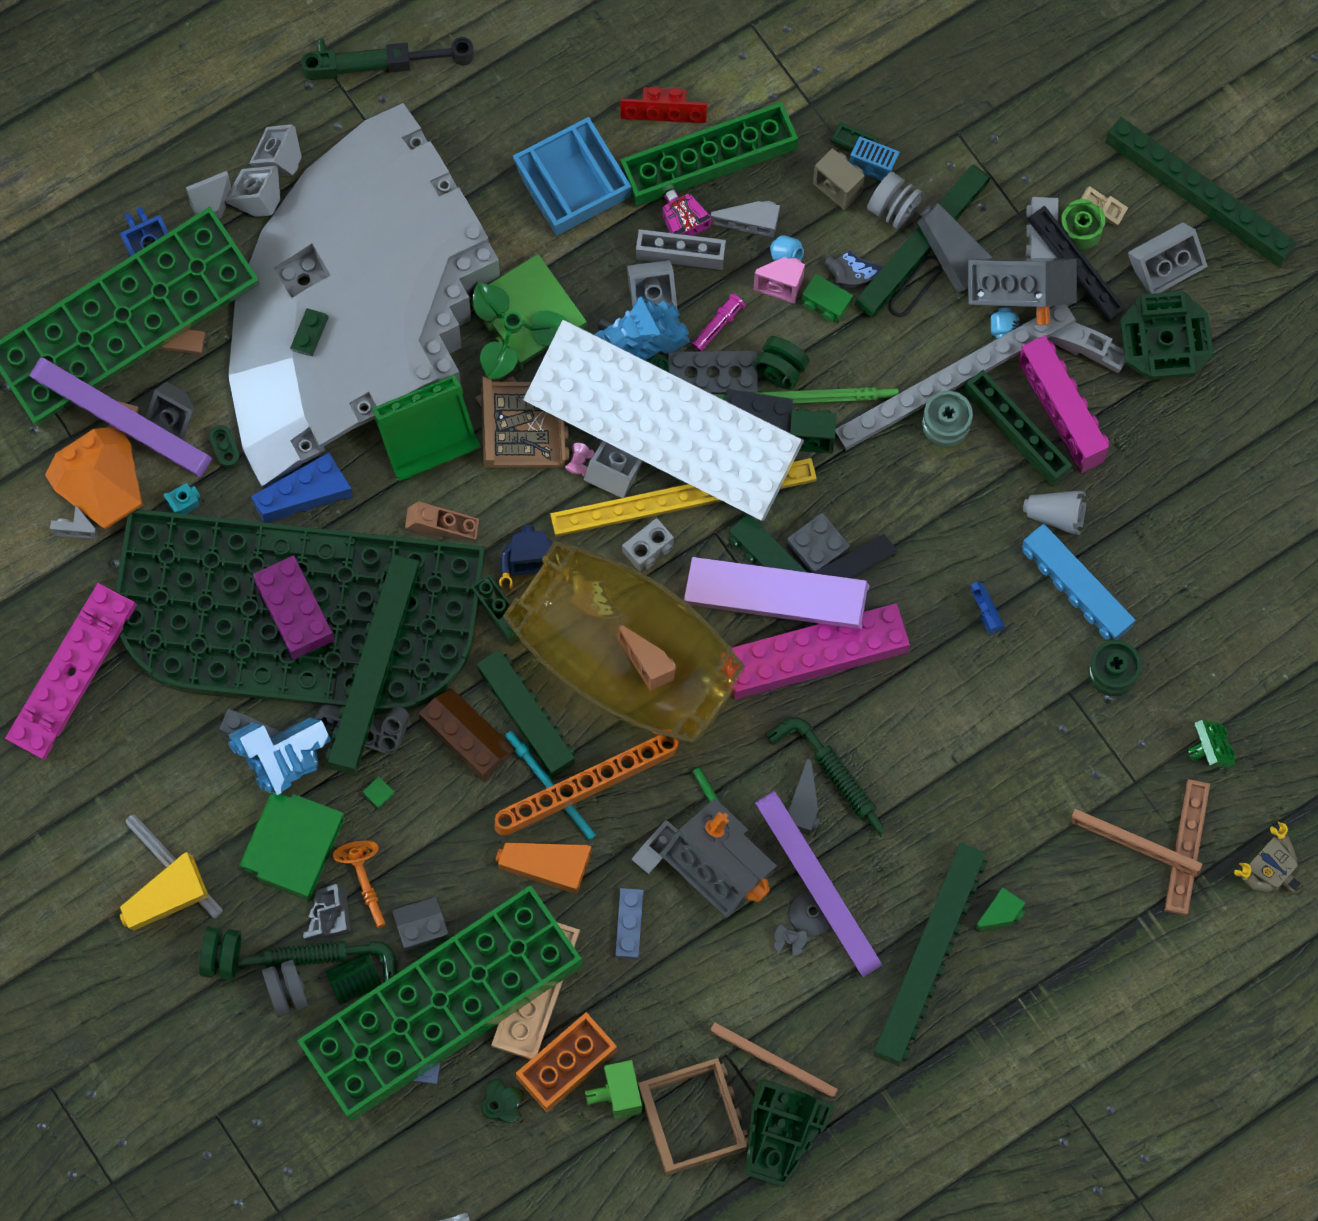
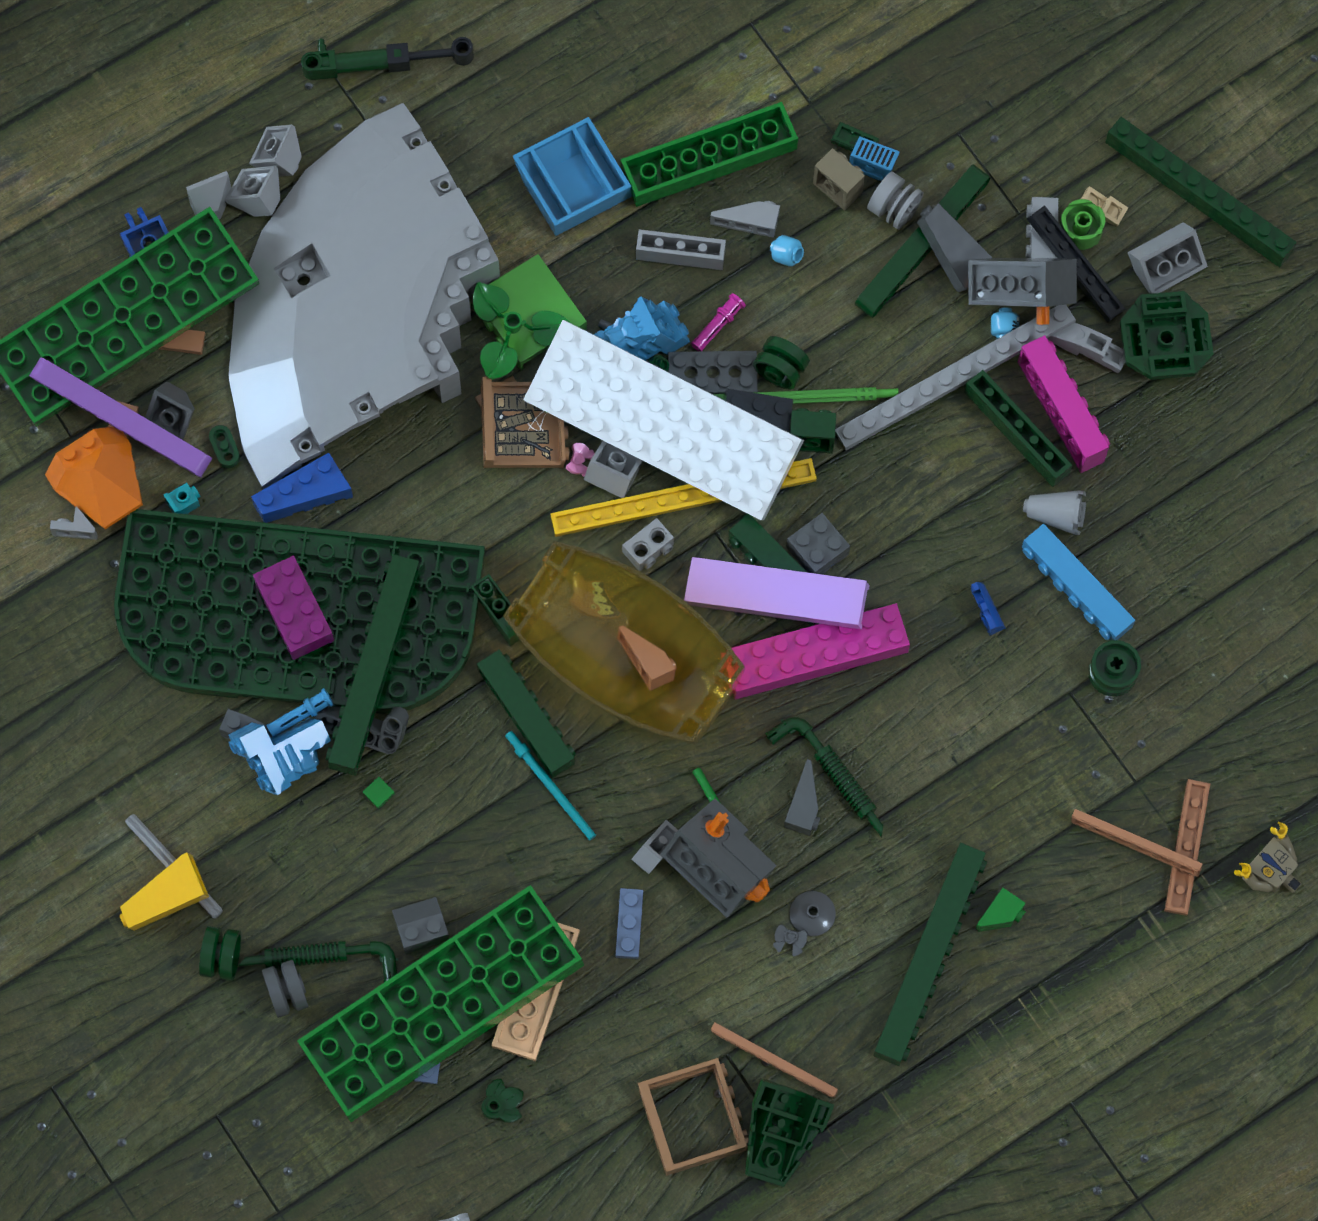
dark pink piece [5,583,137,761] -> none
green piece [238,793,345,902] -> none
dark green plate [290,308,329,357] -> none
dark grey slope [303,884,351,940] -> none
dark green panel [325,953,381,1004] -> none
orange dish [333,840,386,928] -> none
green panel [372,375,481,481] -> none
nougat slope [405,502,479,540] -> none
reddish brown slope [419,689,515,782] -> none
orange beam [494,732,678,836] -> none
orange slope [495,843,591,894] -> none
dark blue torso [499,525,569,589] -> none
orange brick [516,1012,617,1113] -> none
bright green brick [585,1060,642,1120] -> none
red bracket [620,87,707,123] -> none
light grey slope [627,260,678,310] -> none
torso [663,190,711,236] -> none
bright pink slope [753,257,805,304] -> none
medium lavender beam [755,791,883,977] -> none
green brick [801,274,853,324] -> none
black tile [814,534,897,579] -> none
dark grey arm [824,249,883,289] -> none
black piece [889,256,943,317] -> none
sand green wheel [922,391,973,447] -> none
green plate [1188,720,1236,768] -> none
none -> dark azure pin [266,688,334,737]

